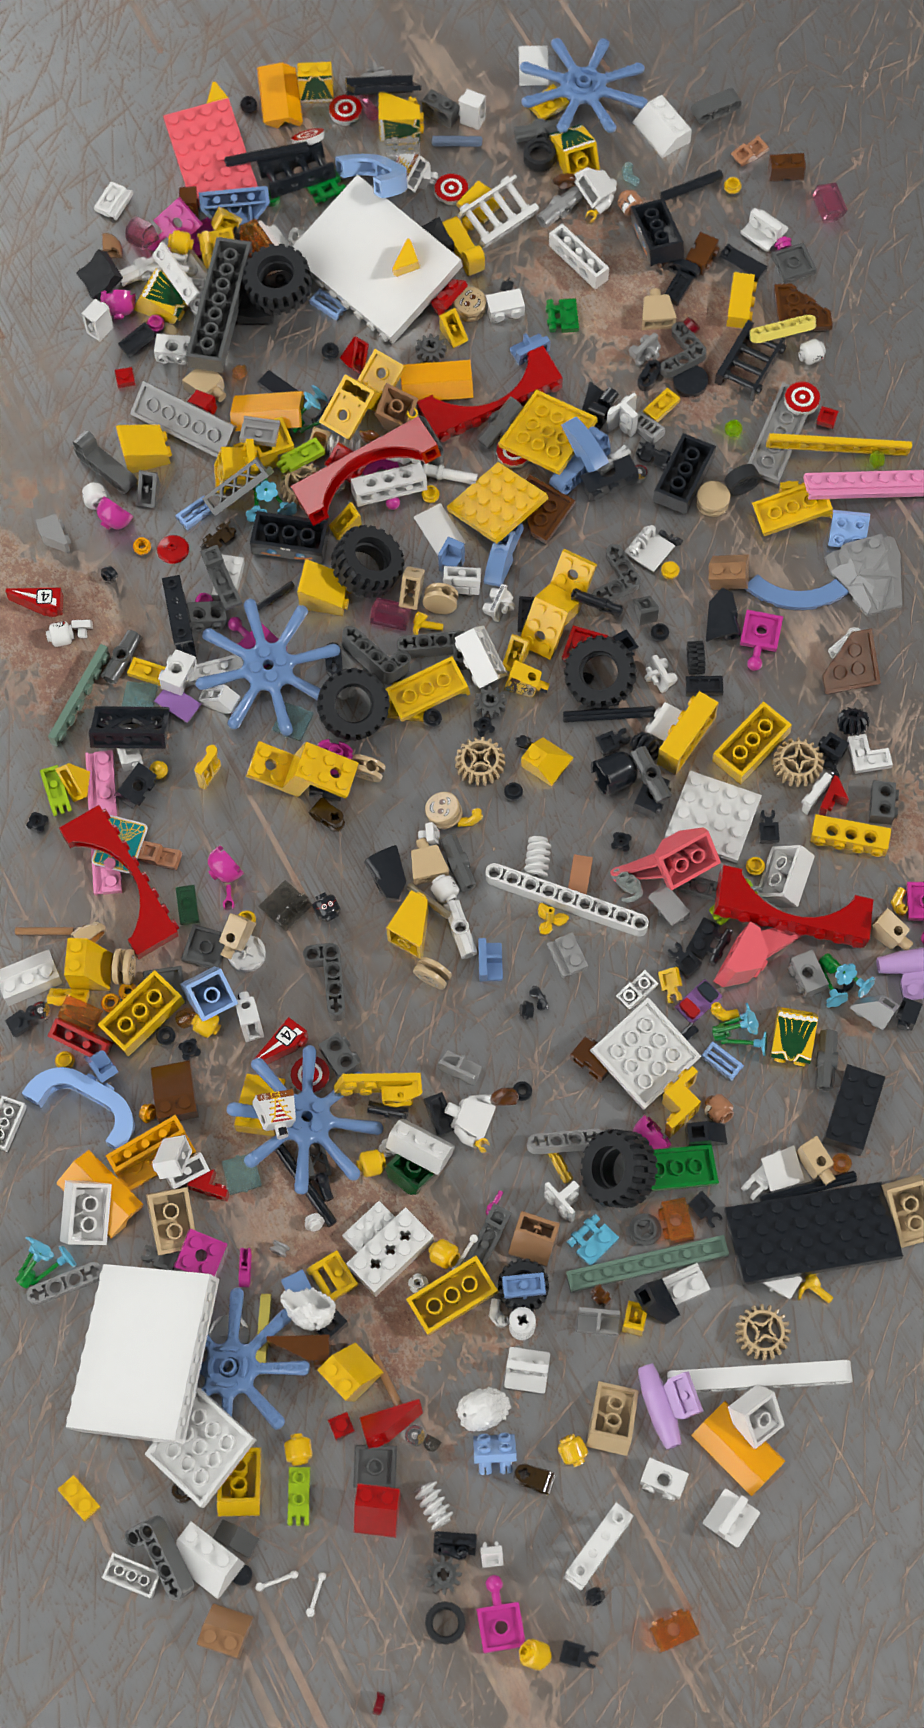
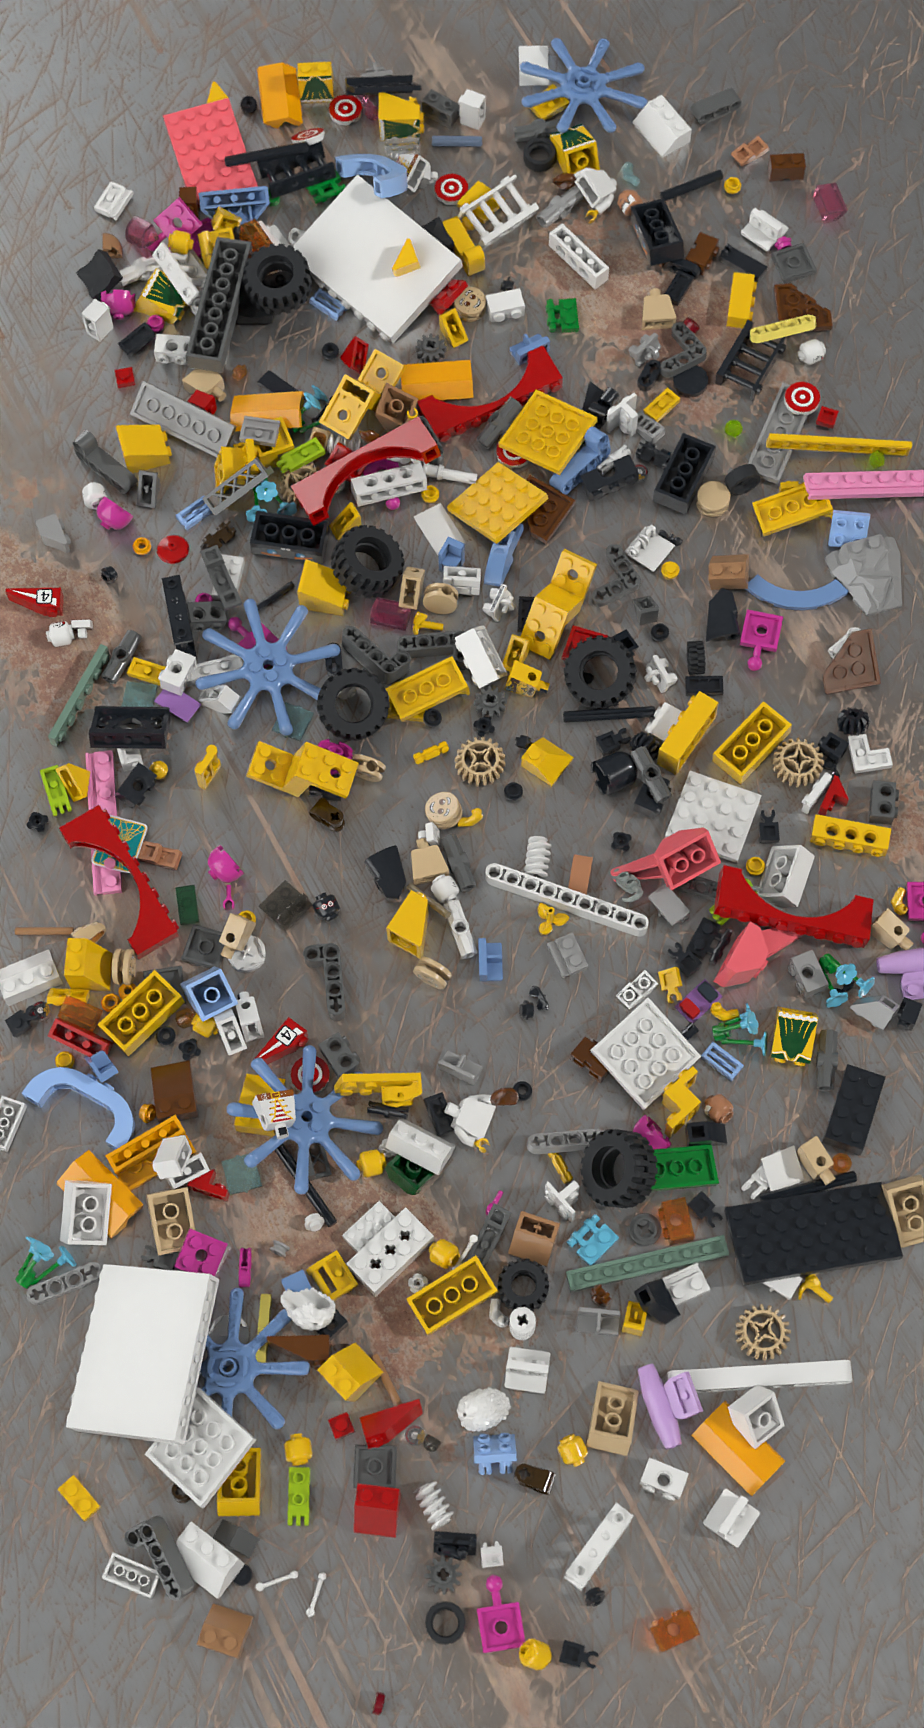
black arm [314,1172,334,1202] -> none
medium blue panel [502,1273,546,1299] -> none
medium blue slope [561,416,609,473] -> none
black pin [571,588,623,617] -> none
none -> white brick [213,1008,247,1056]
none -> yellow axle [413,741,449,764]

